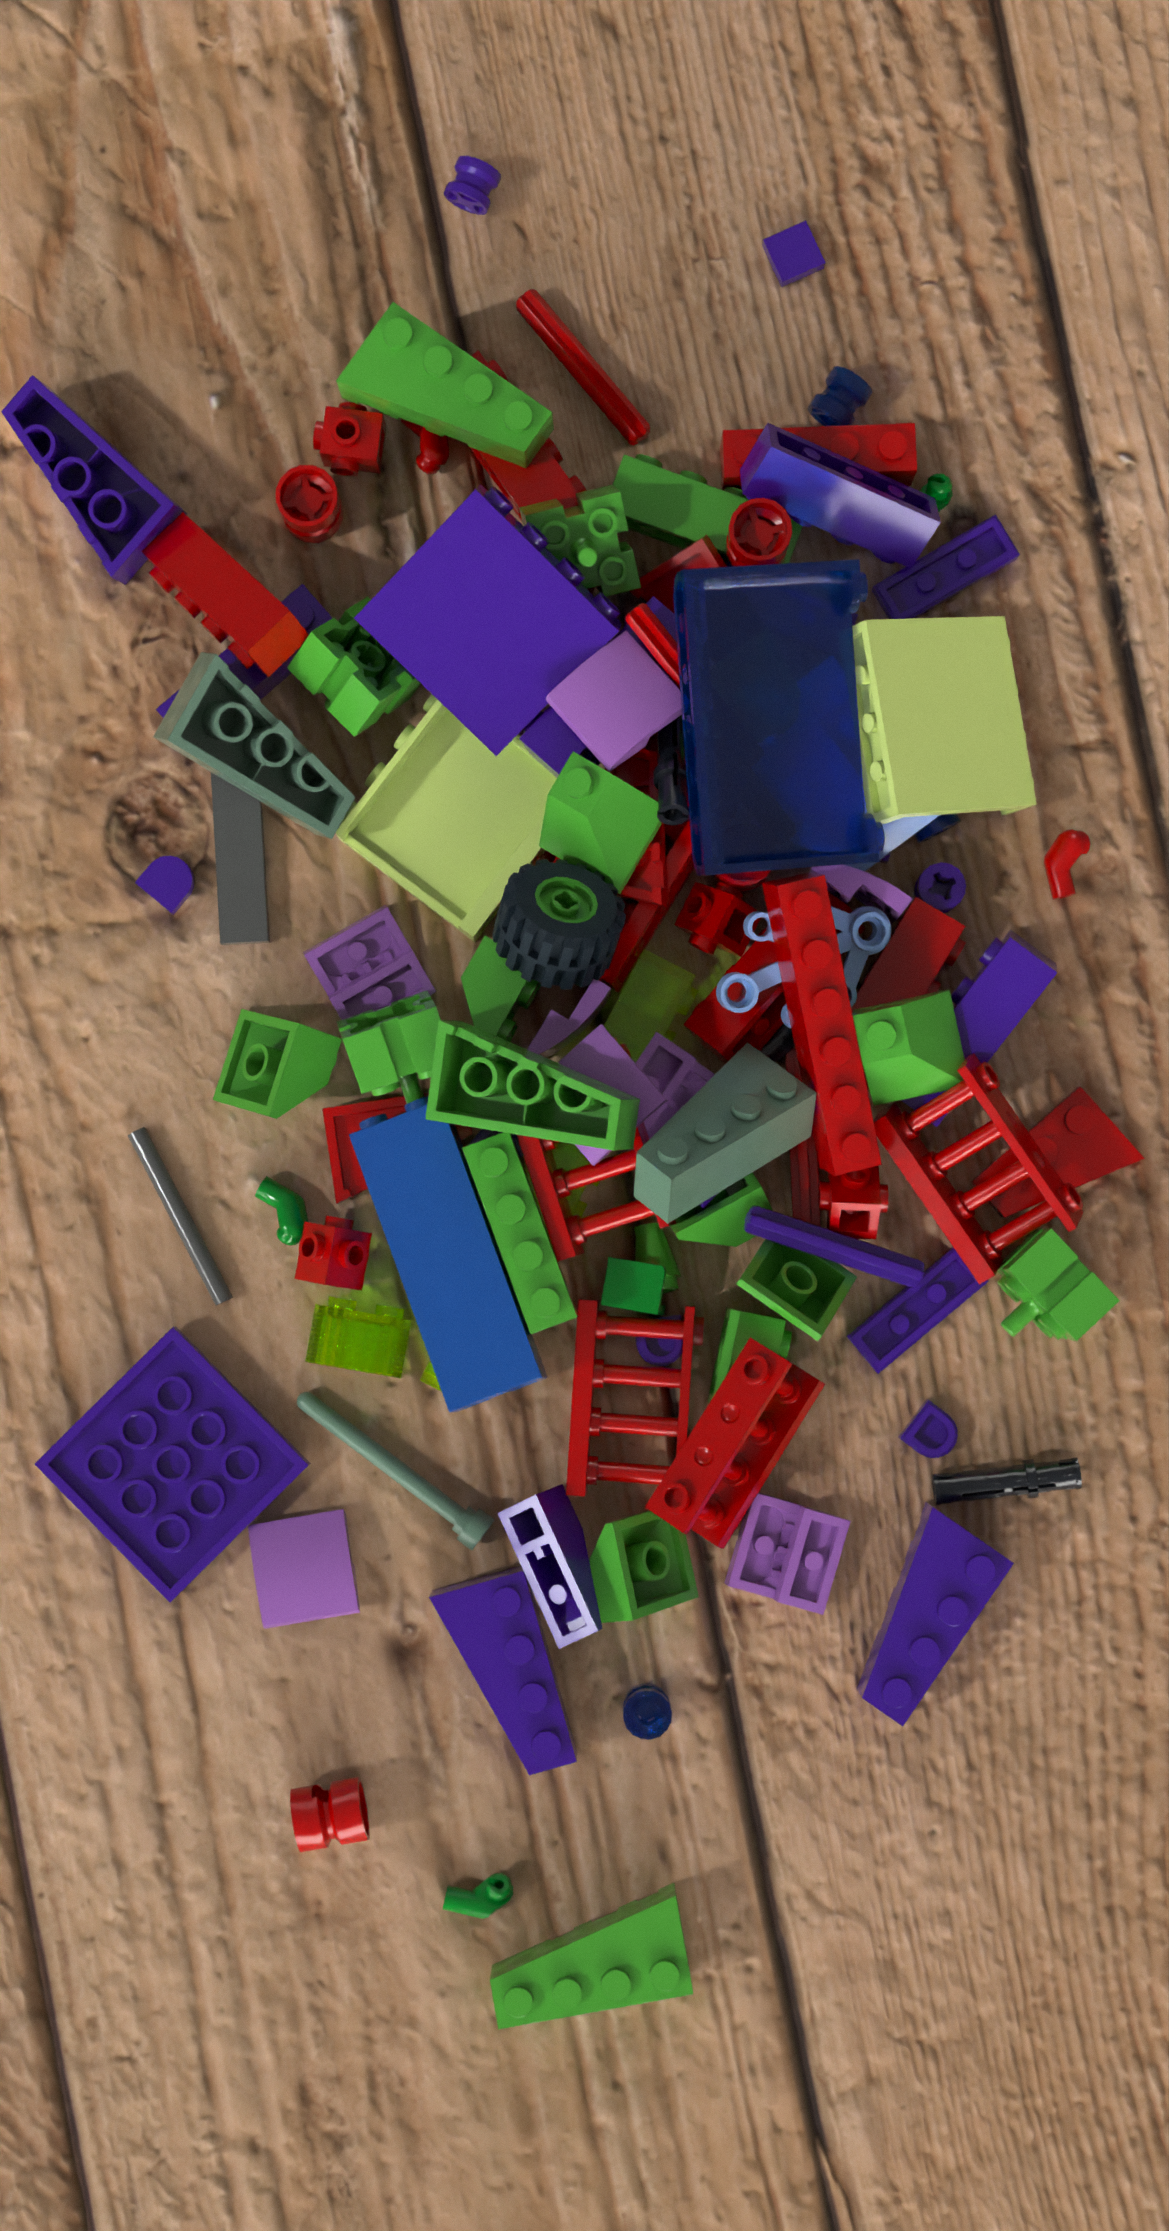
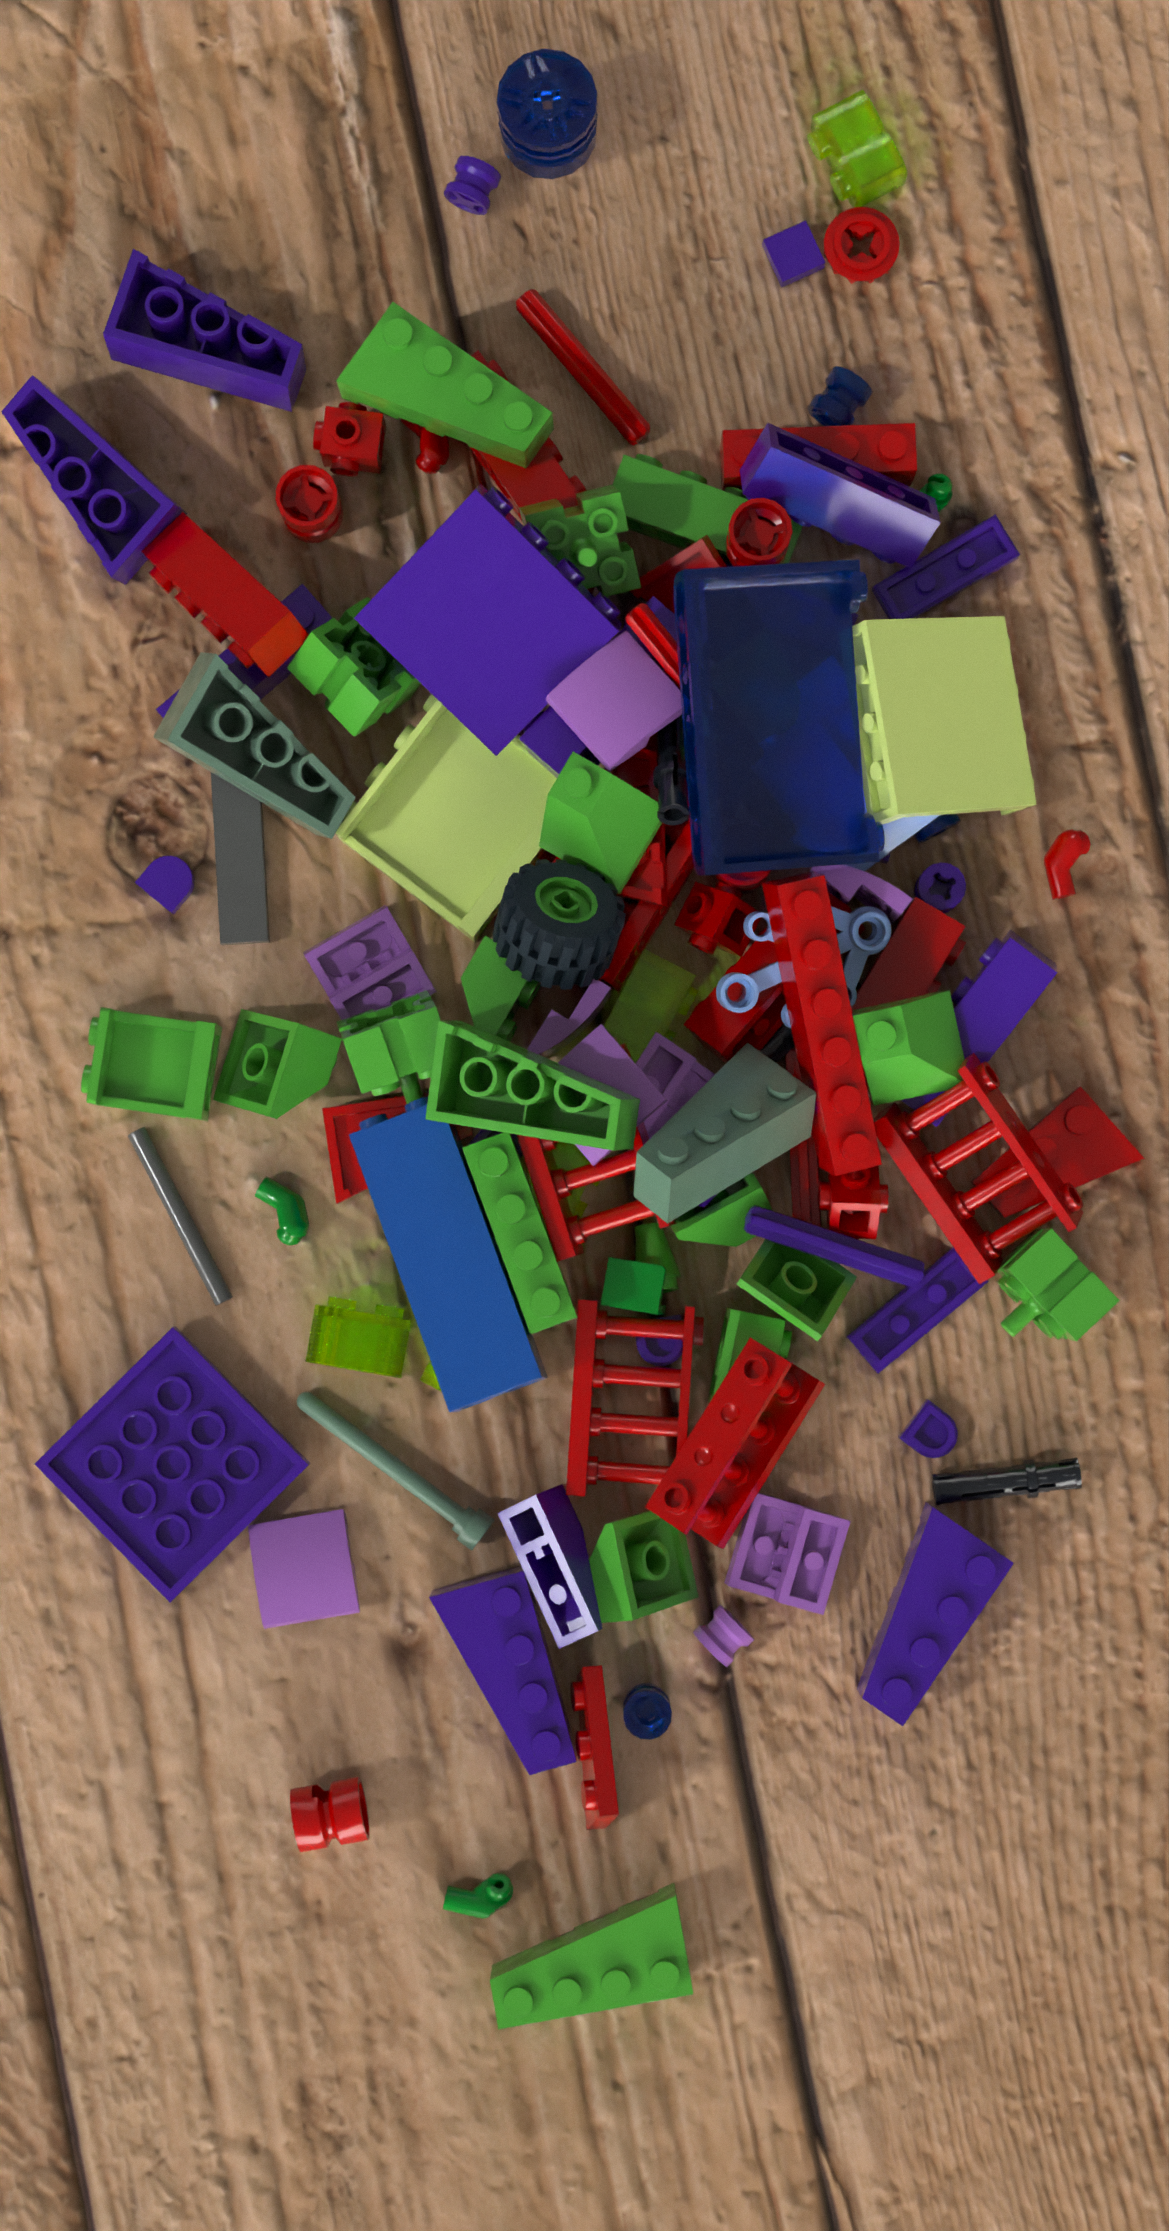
red brick [294,1215,372,1291] -> none
none -> bright green panel [81,1007,222,1121]
none -> dark purple wedge [103,248,306,412]
none -> clear blue wheel [497,49,598,179]
none -> red wing [570,1665,619,1830]
none -> medium lavender wheel [693,1604,754,1667]
none -> clear neon green brick [807,89,907,208]
none -> red gear [824,207,900,284]

